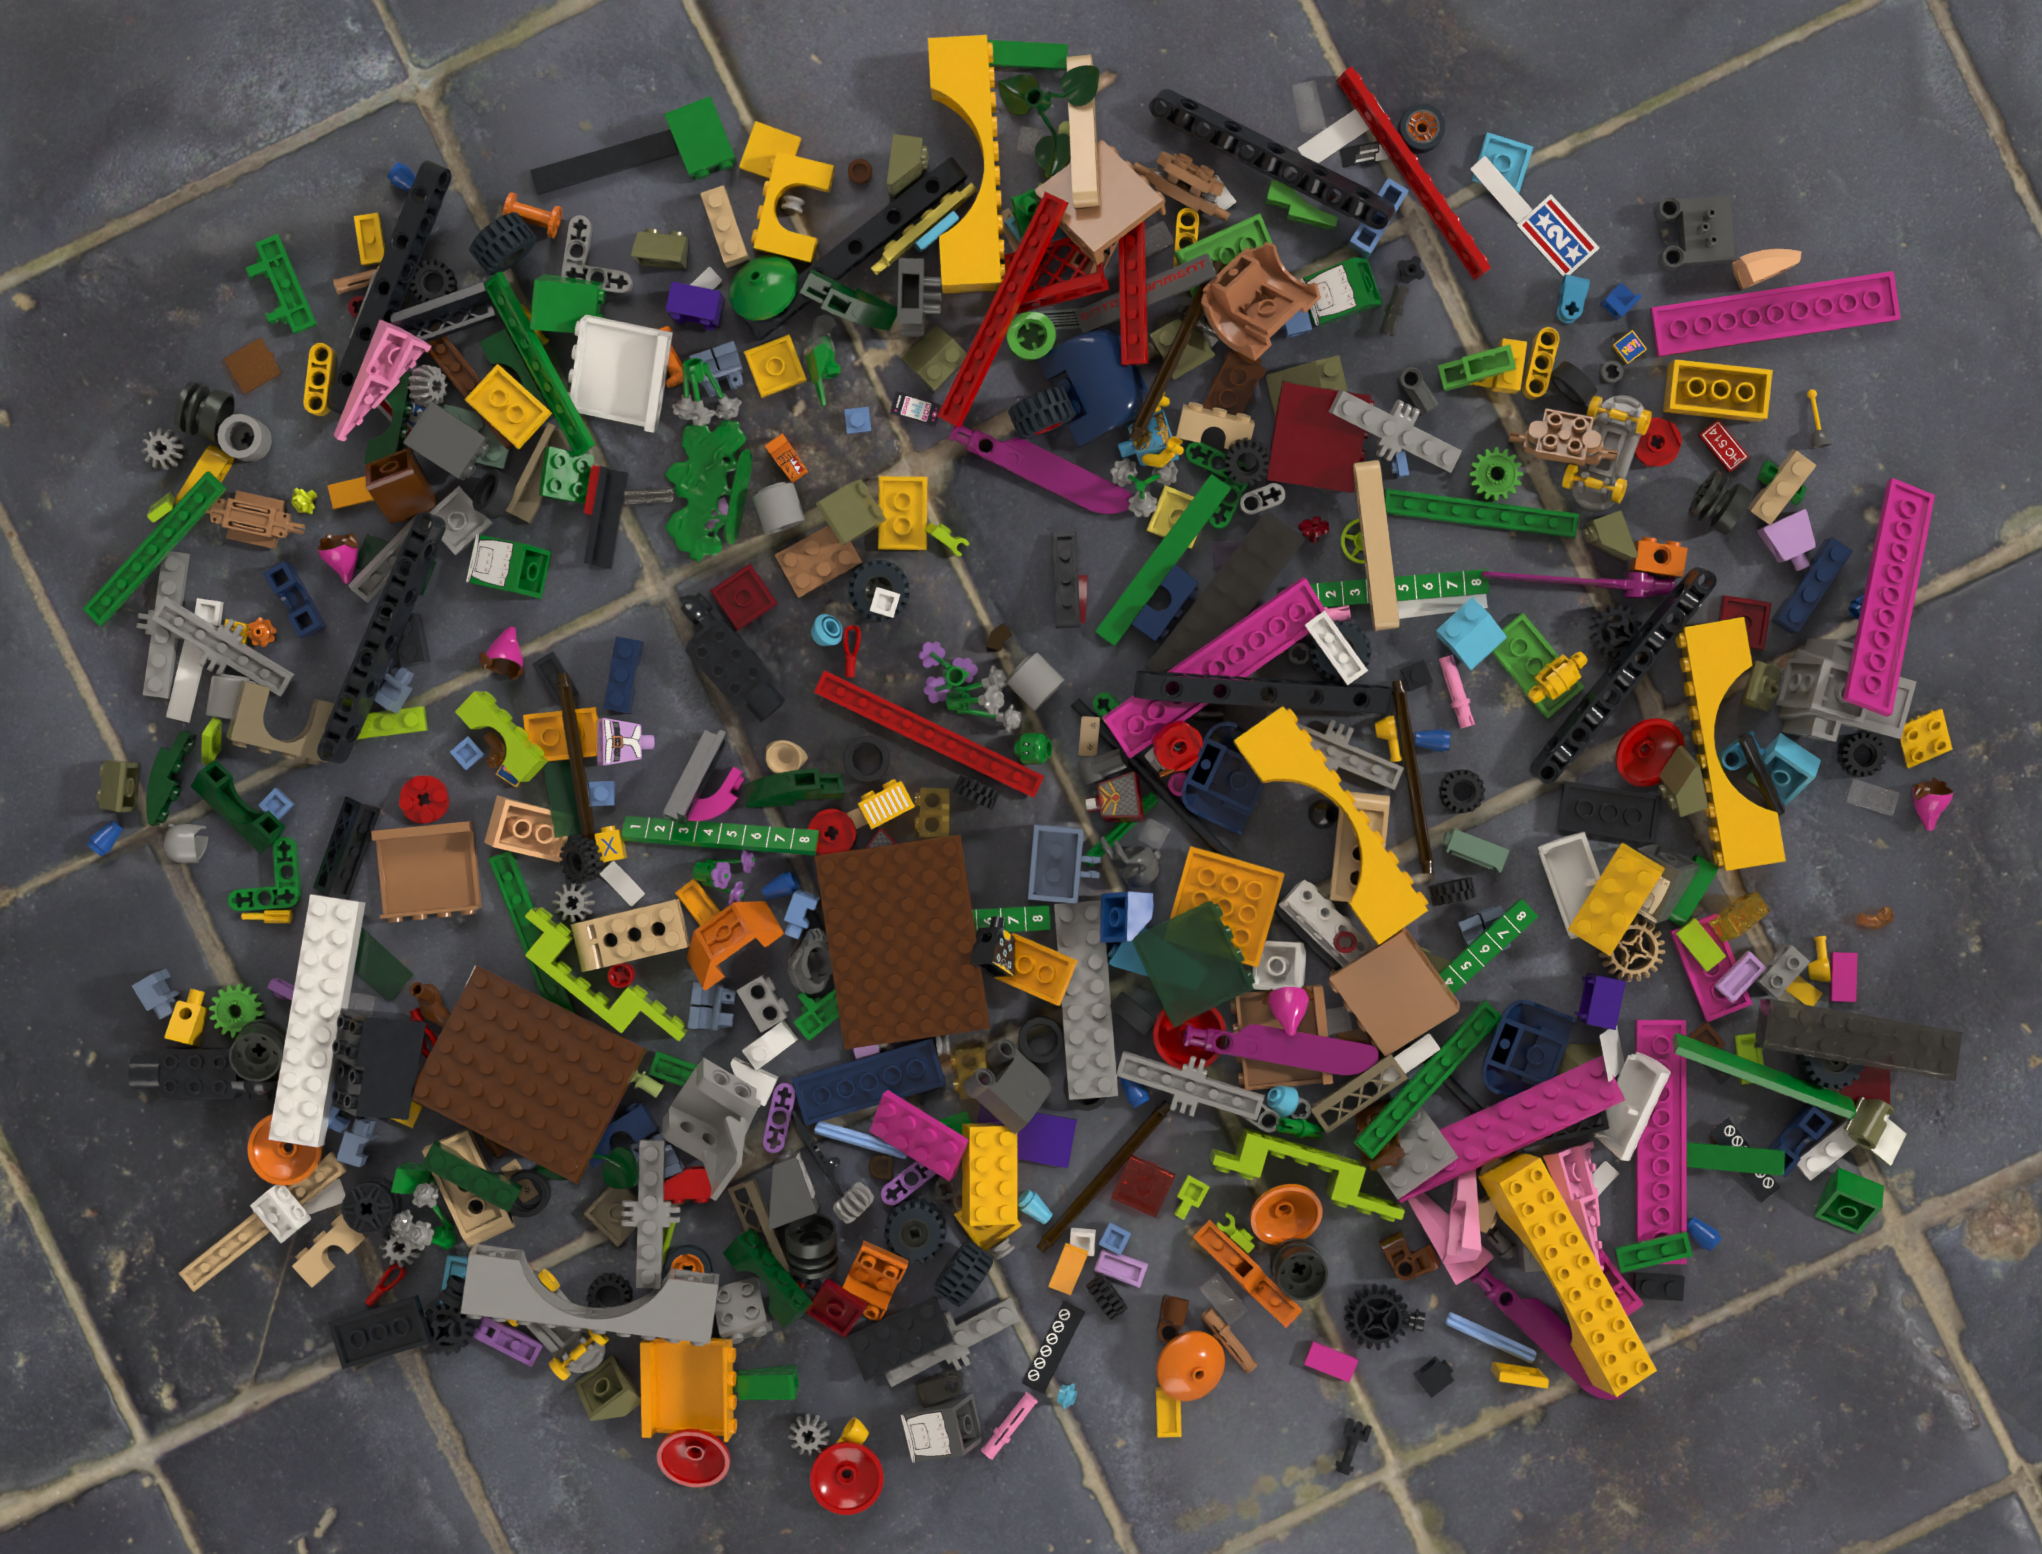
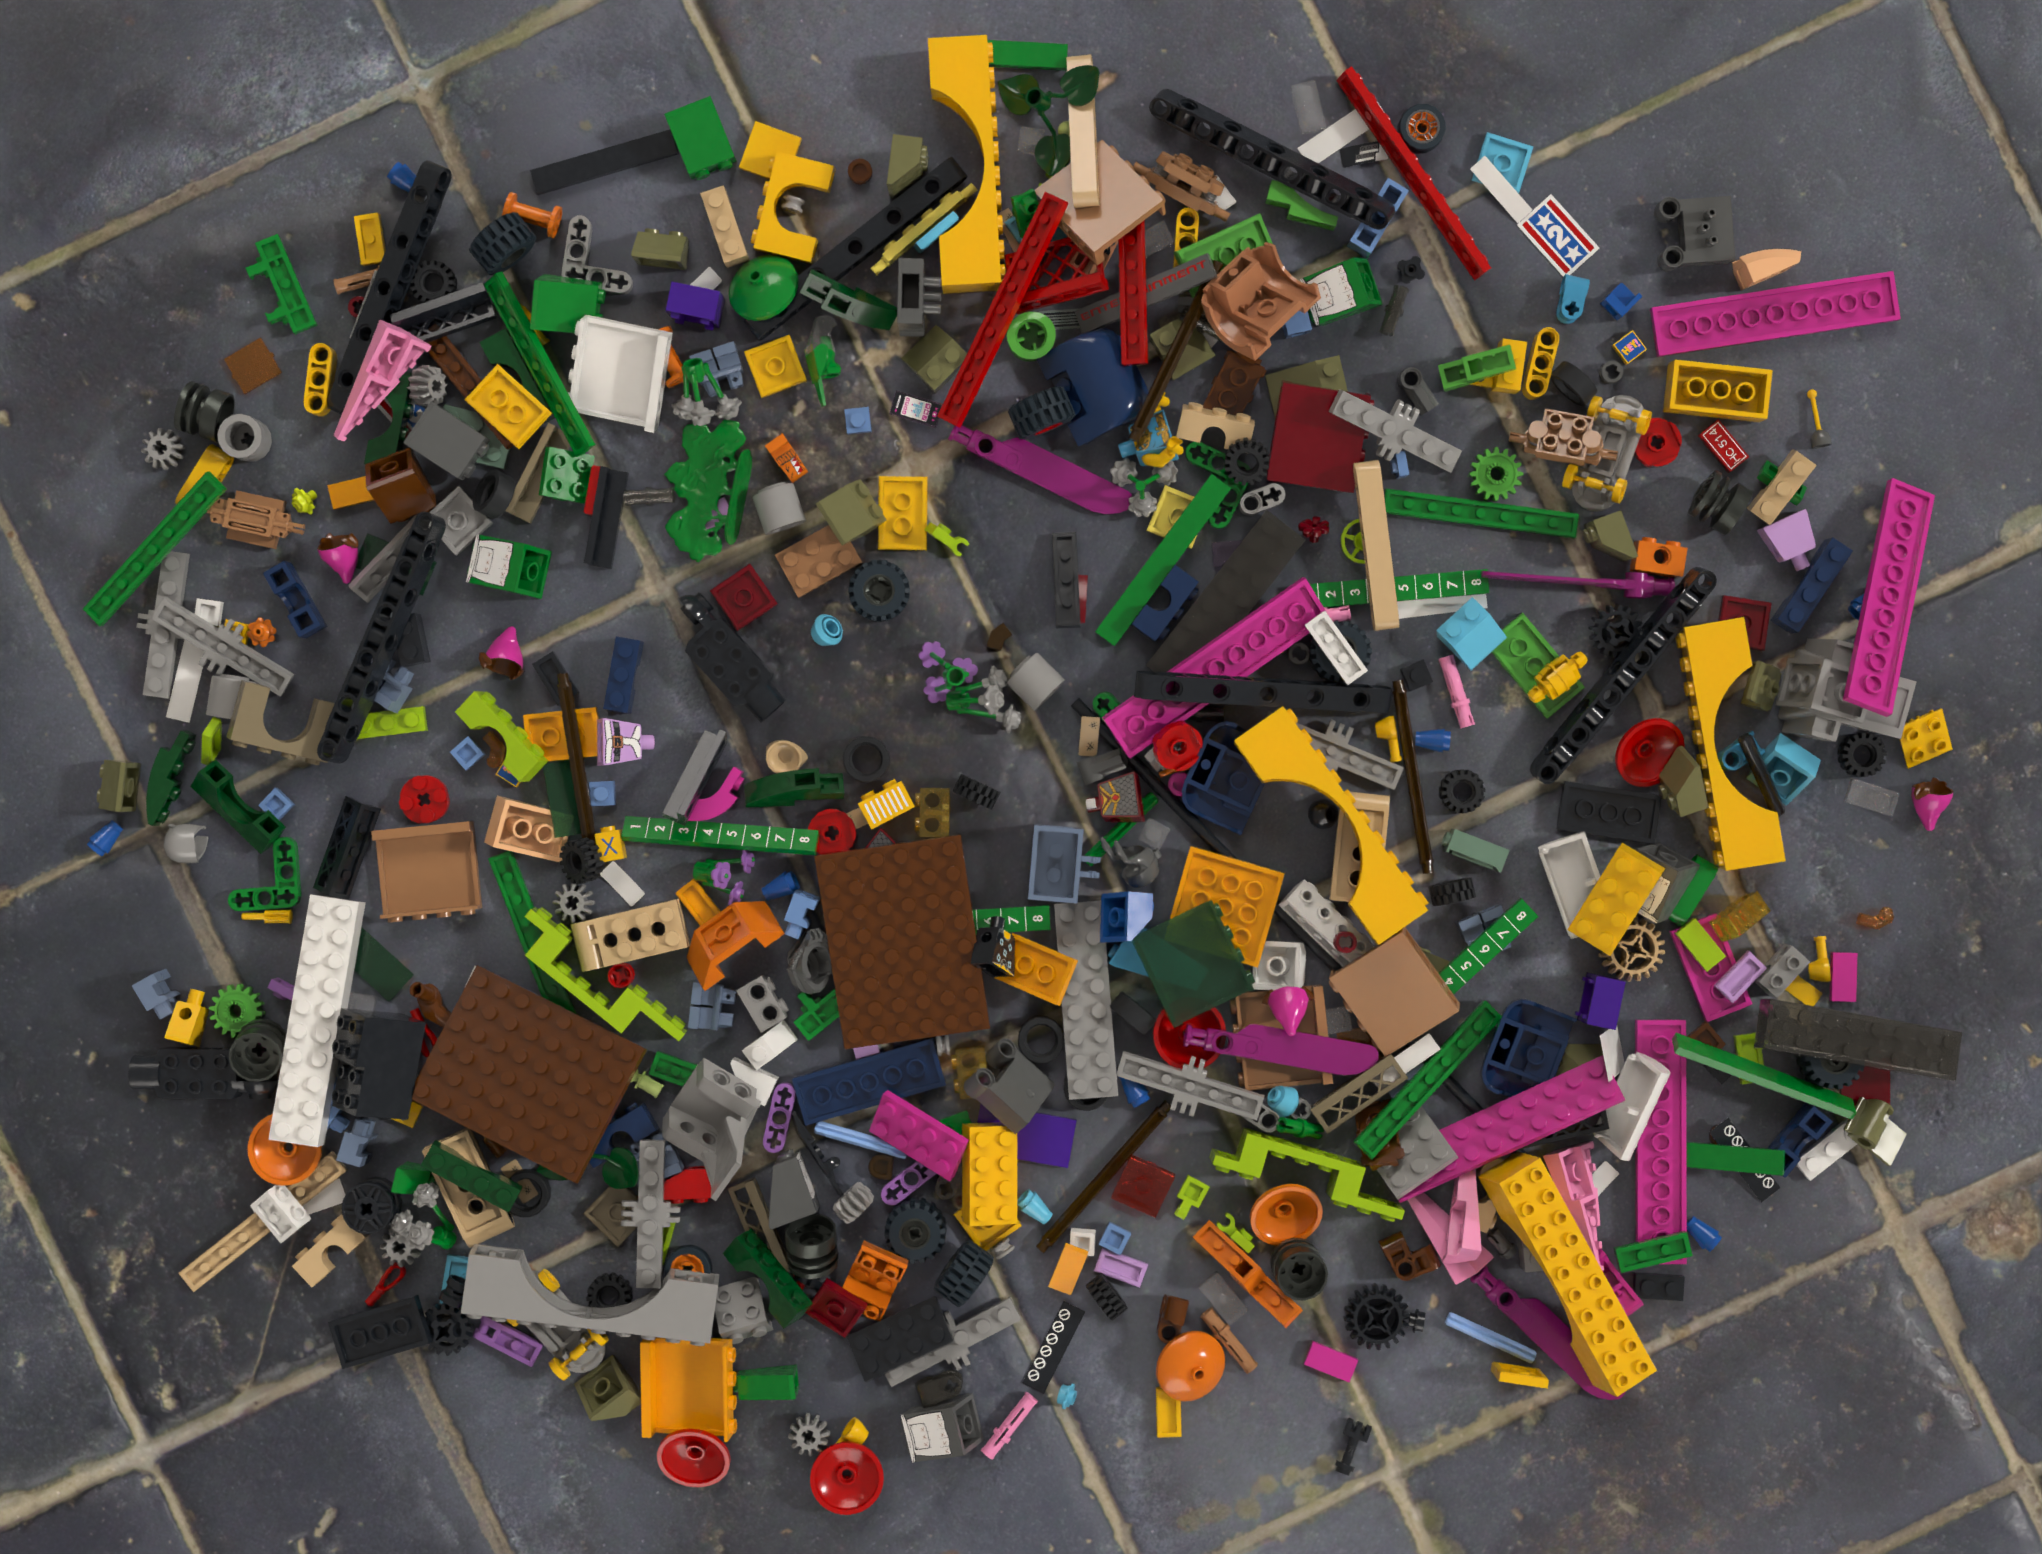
lime tile [147,492,176,523] -> none
red plate [814,670,1044,798] -> none
red piece [843,625,861,677] -> none
white plate [869,587,900,618] -> none
green head [1014,733,1052,765] -> none
black brick [1413,1356,1454,1398] -> none
green slope [1814,1168,1884,1234] -> none

